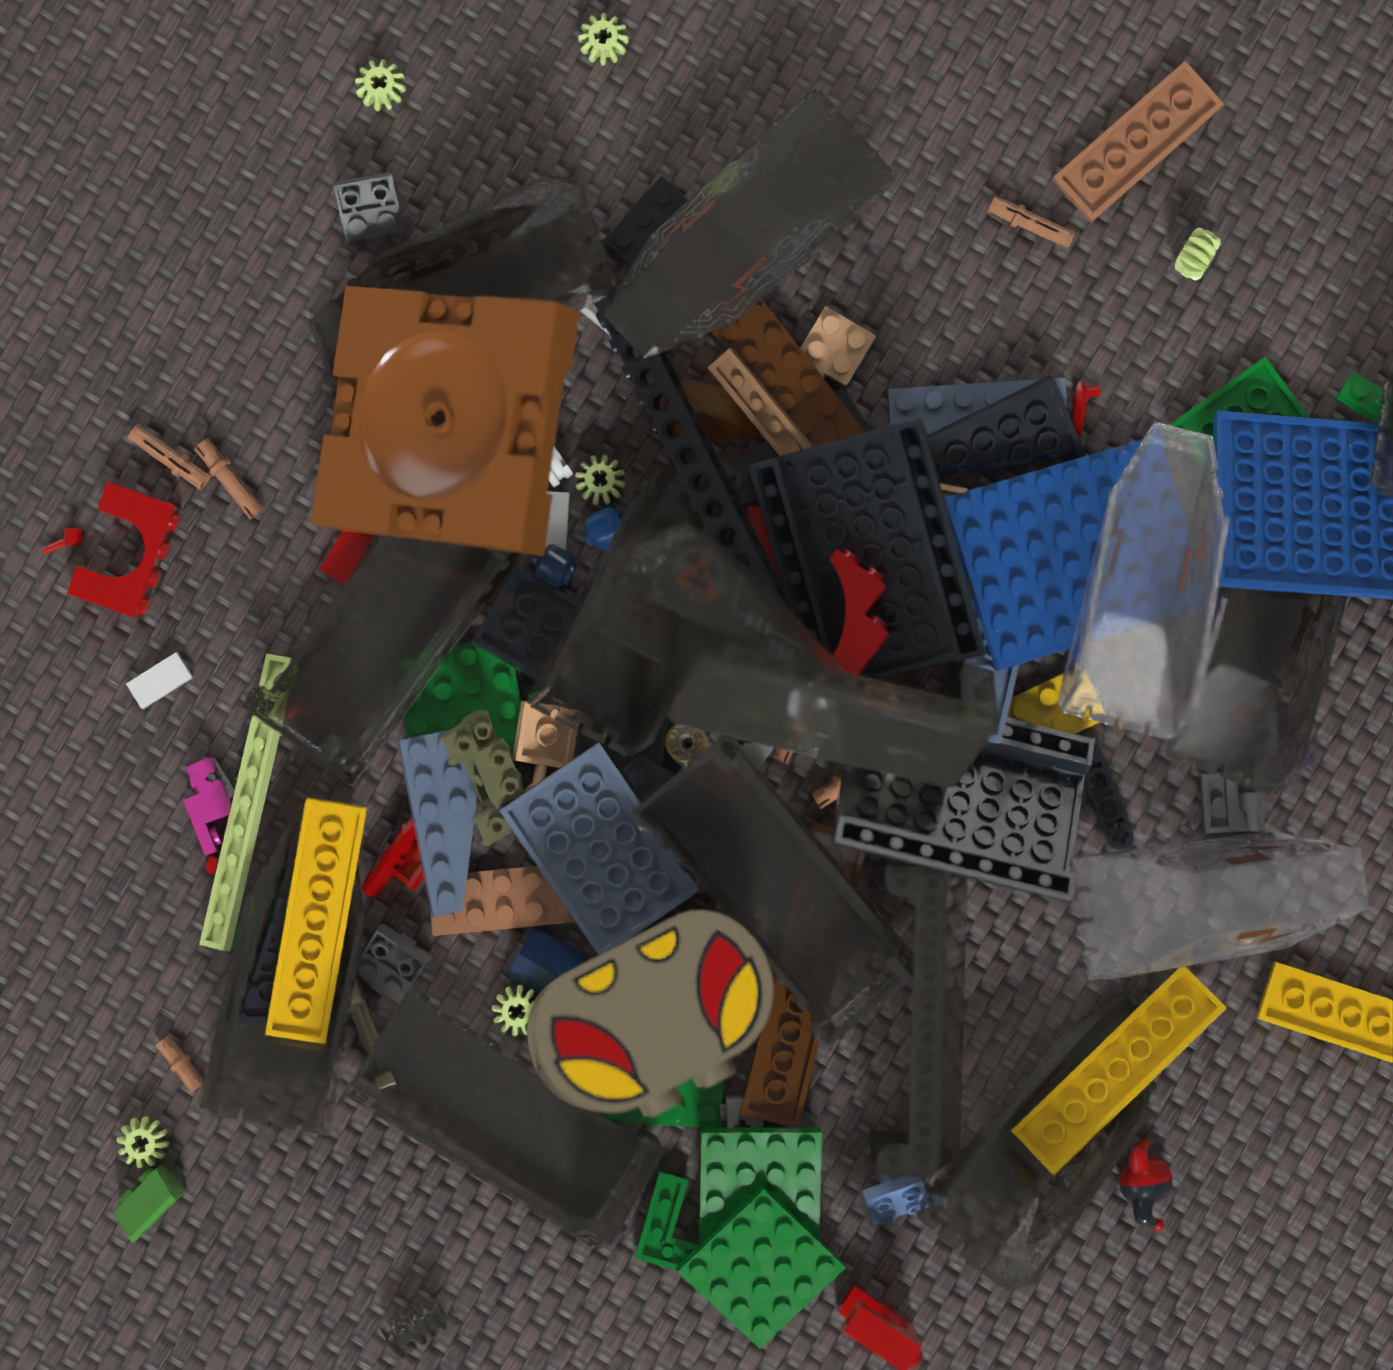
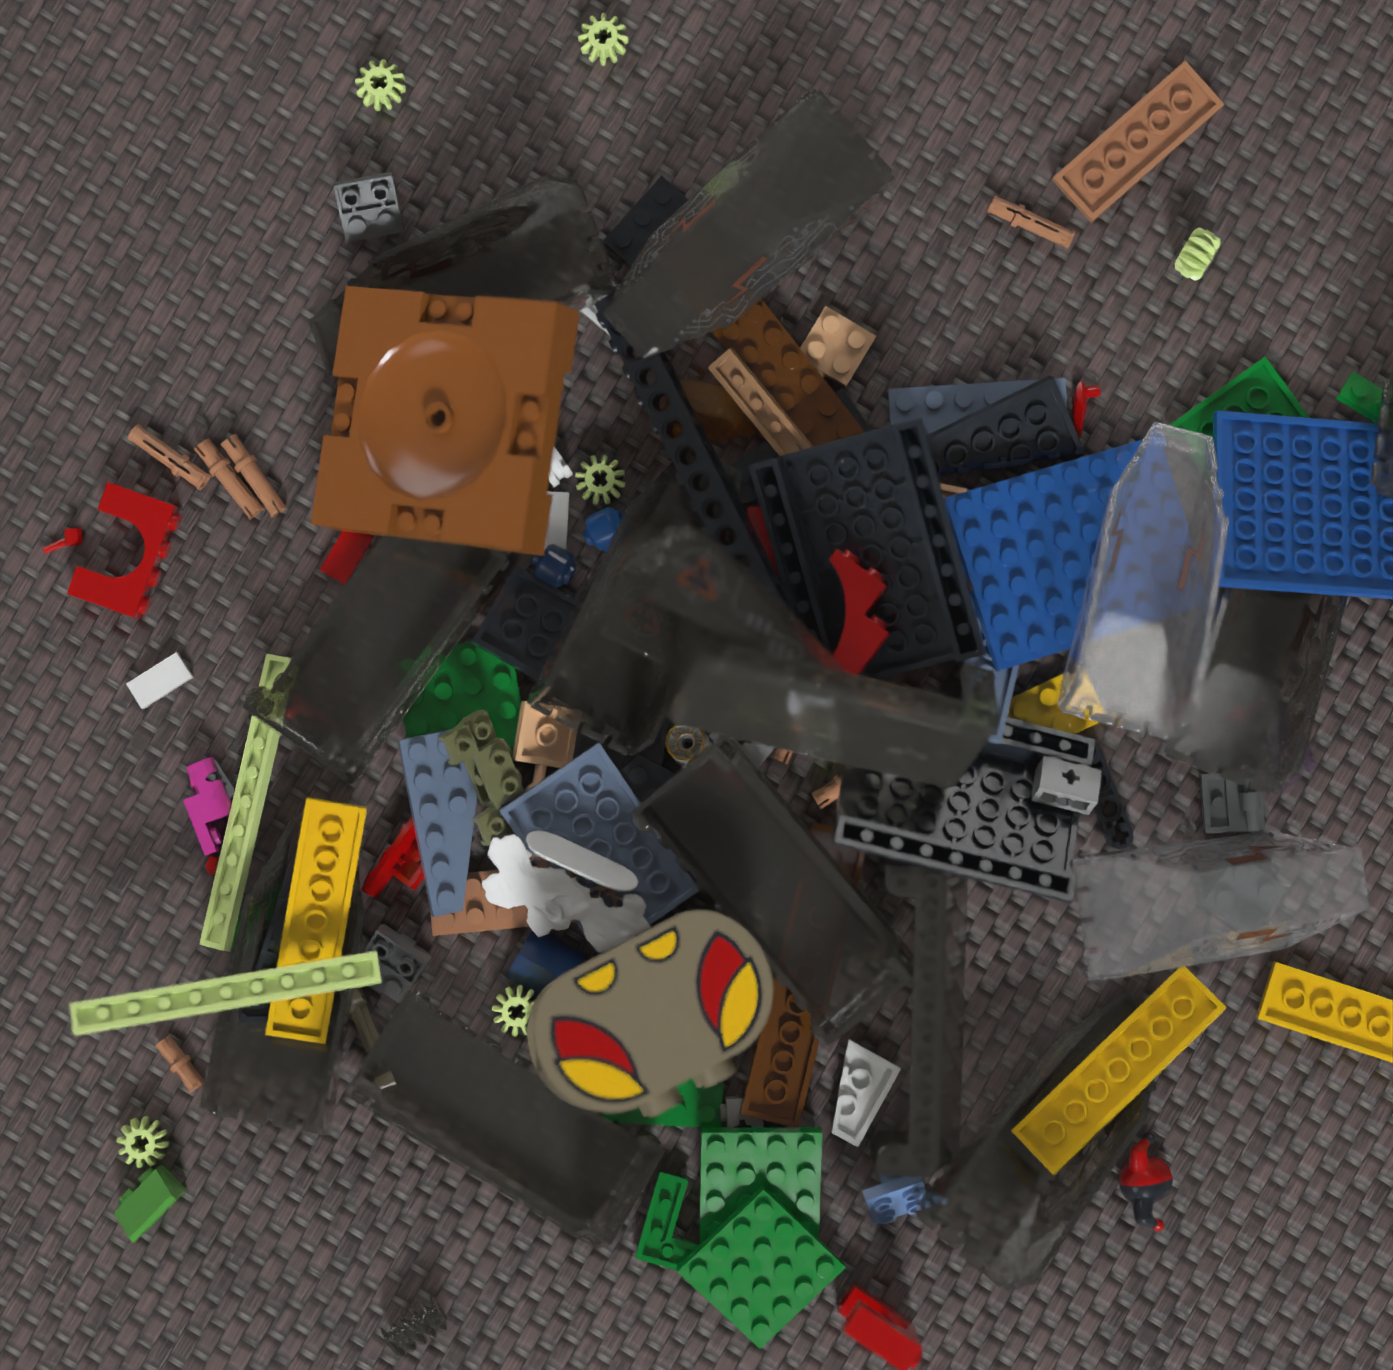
none -> yellowish green plate [70,951,382,1036]
none -> nougat pin [221,434,287,518]
none -> white plant [482,831,651,953]
none -> white wing [831,1039,901,1147]
none -> light grey brick [1031,756,1102,815]

